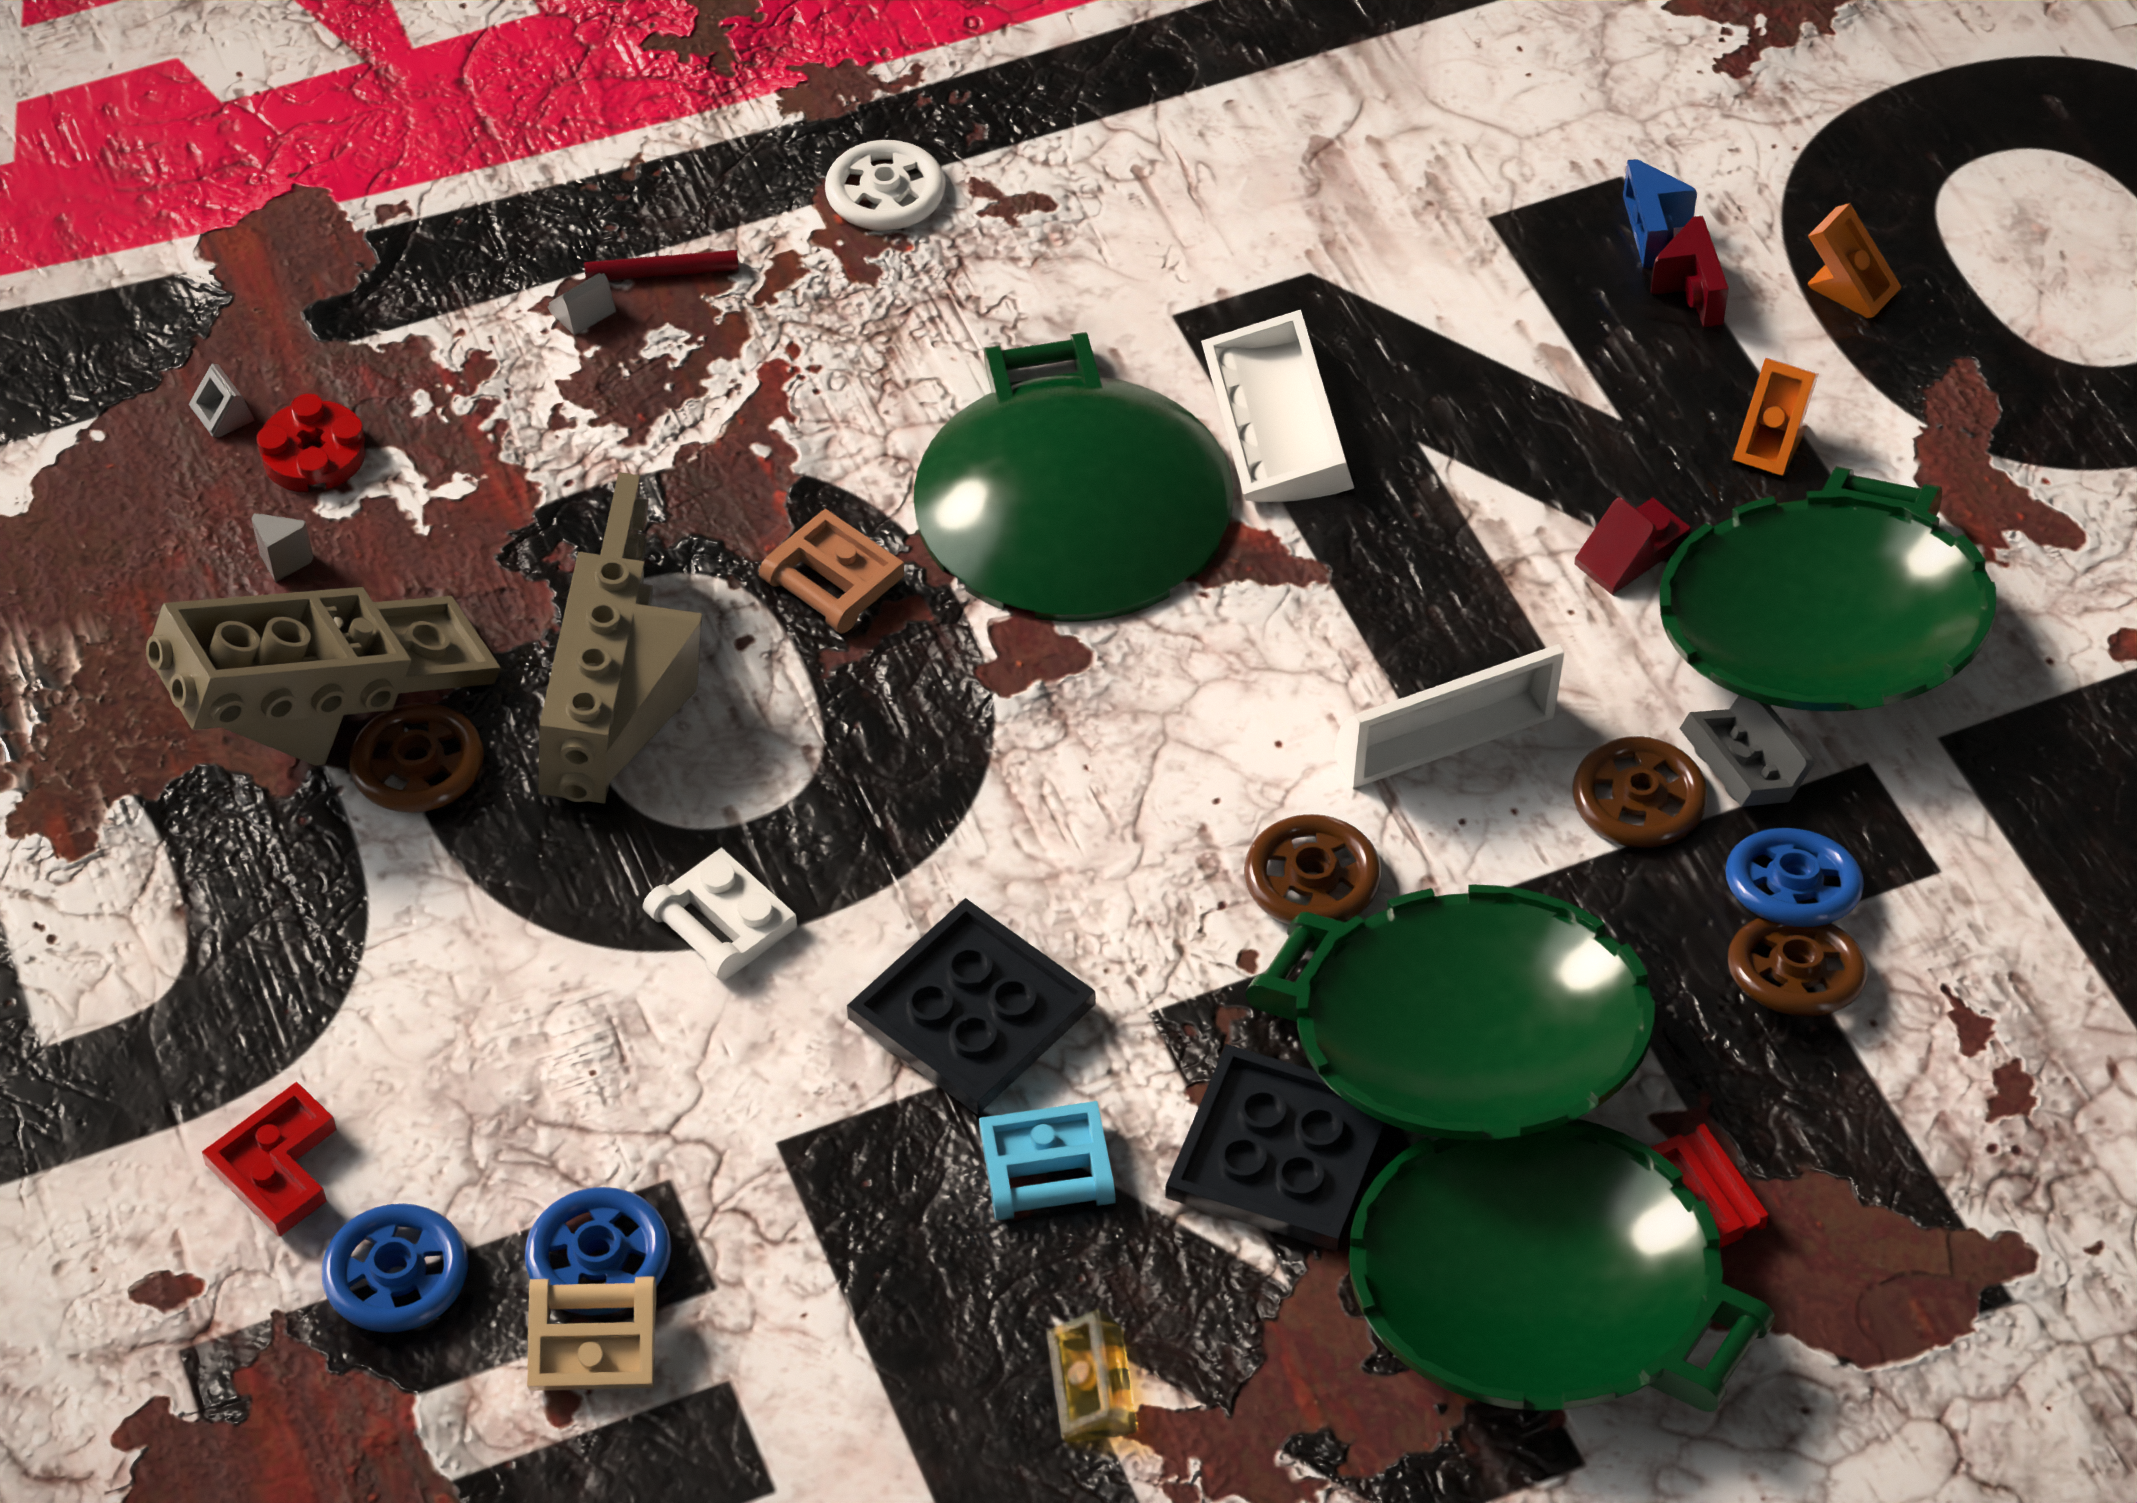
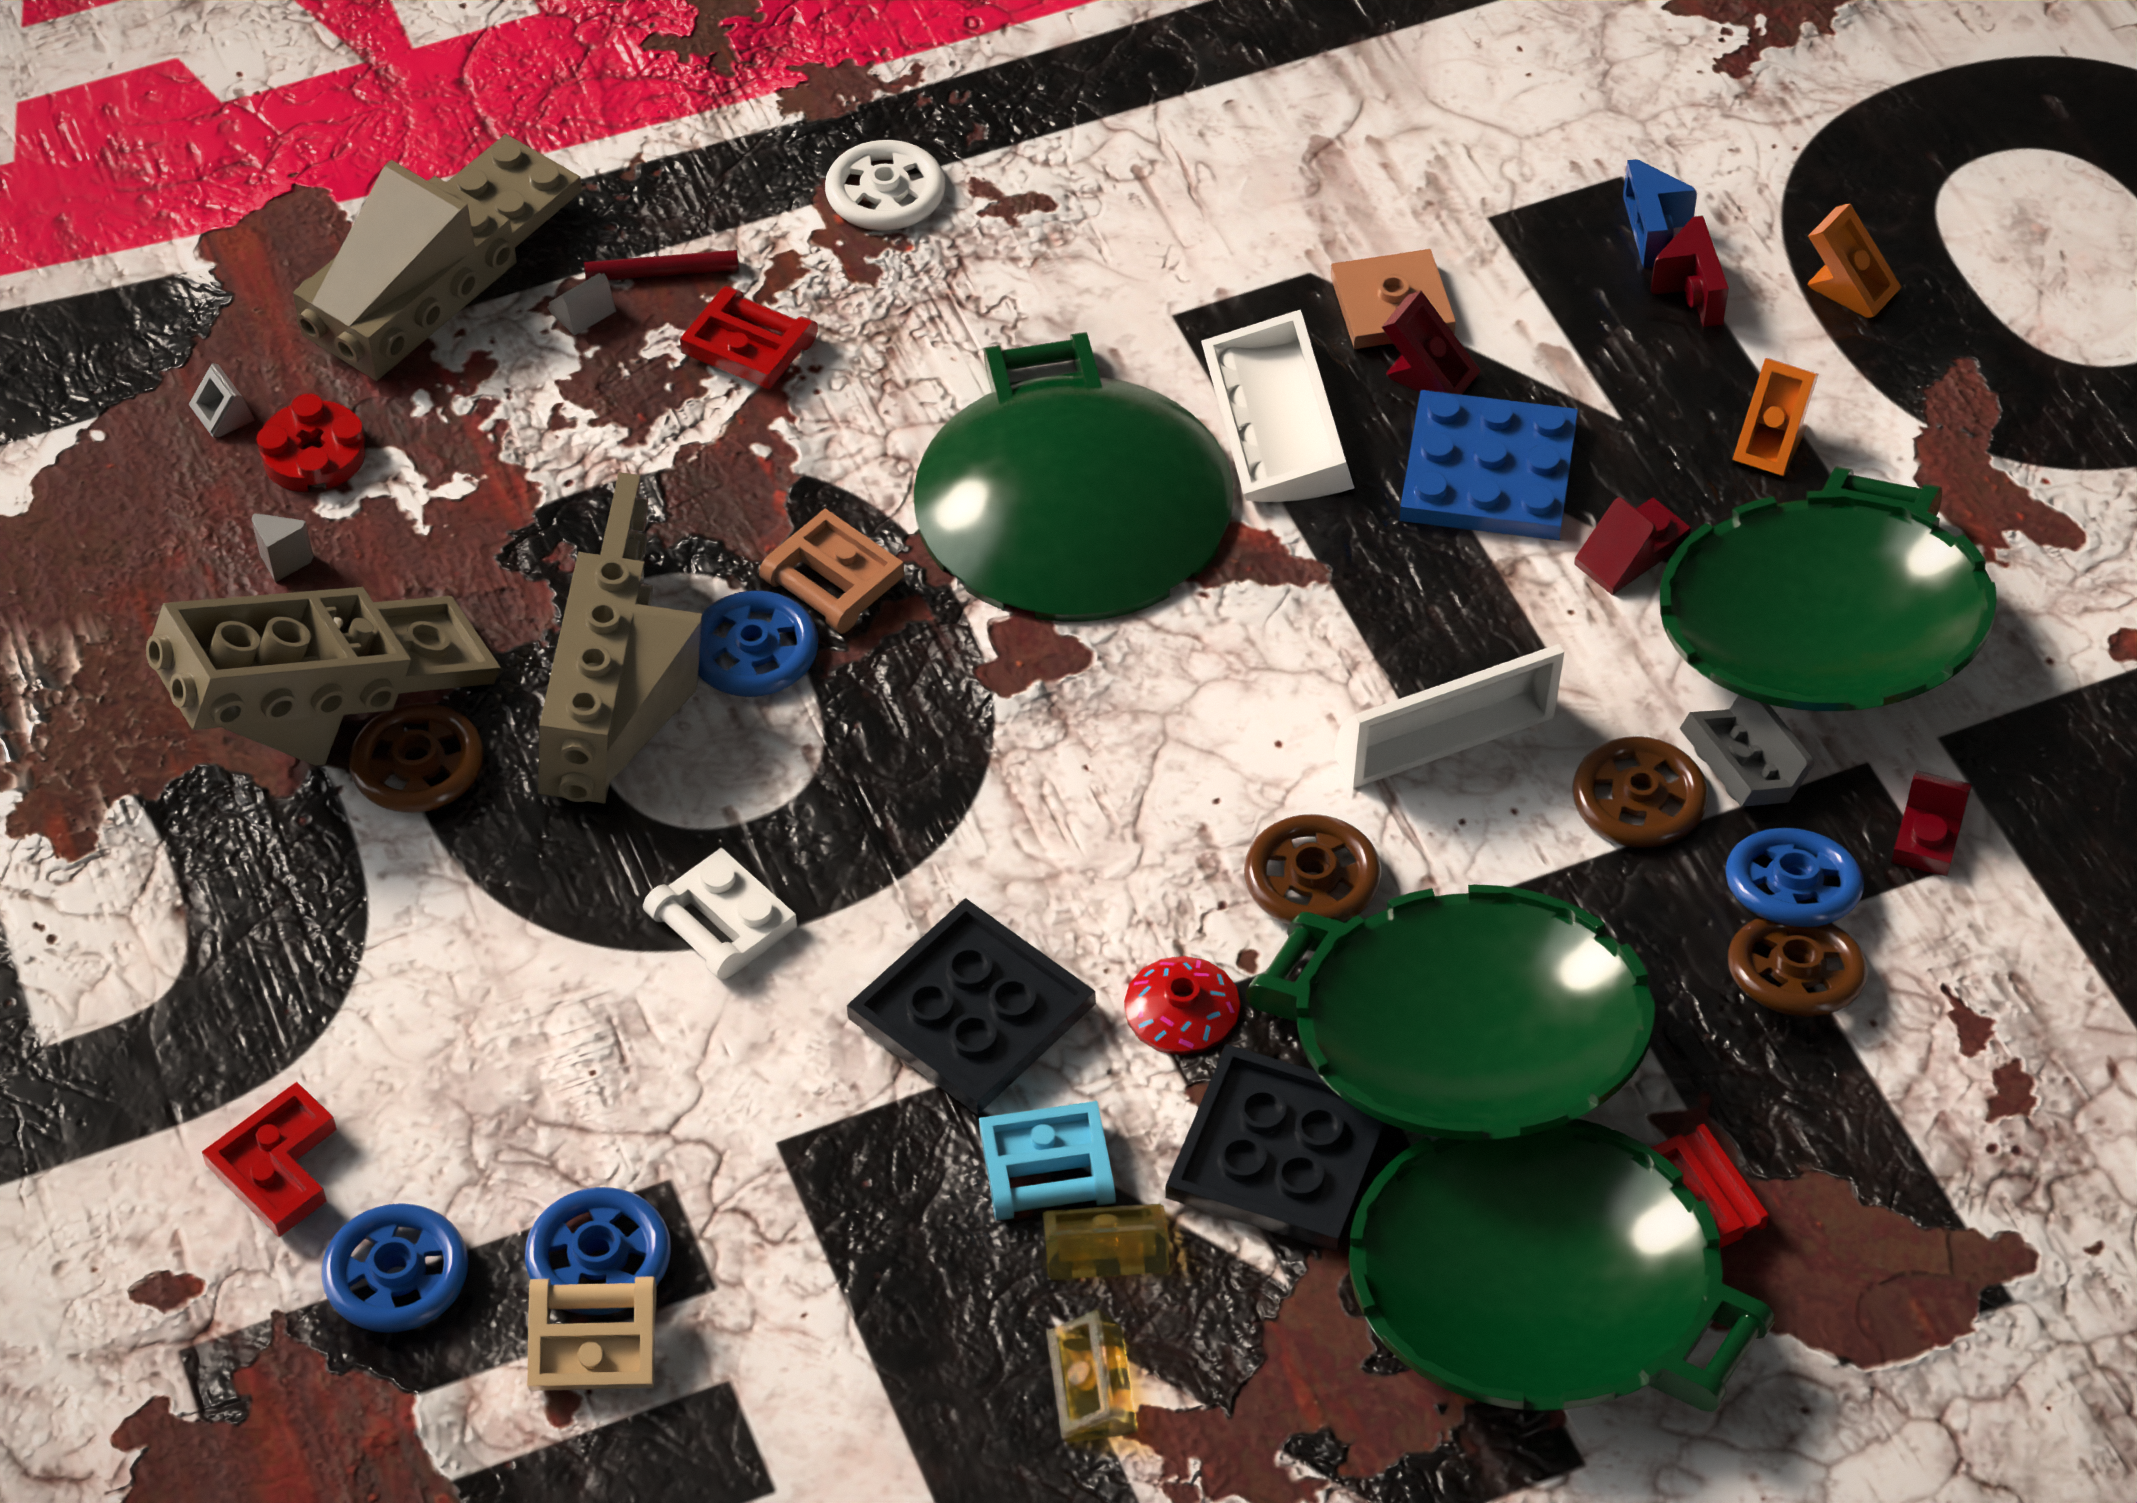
none -> dark tan wedge [293,134,582,381]
none -> red plate [680,286,818,390]
none -> blue plate [698,591,819,697]
none -> clear yellow slope [1043,1203,1169,1280]
none -> red dish [1124,956,1241,1056]
none -> nougat plate [1330,249,1456,349]
none -> dark red slope [1382,290,1481,395]
none -> blue plate [1399,390,1578,541]
none -> dark red slope [1891,770,1972,877]

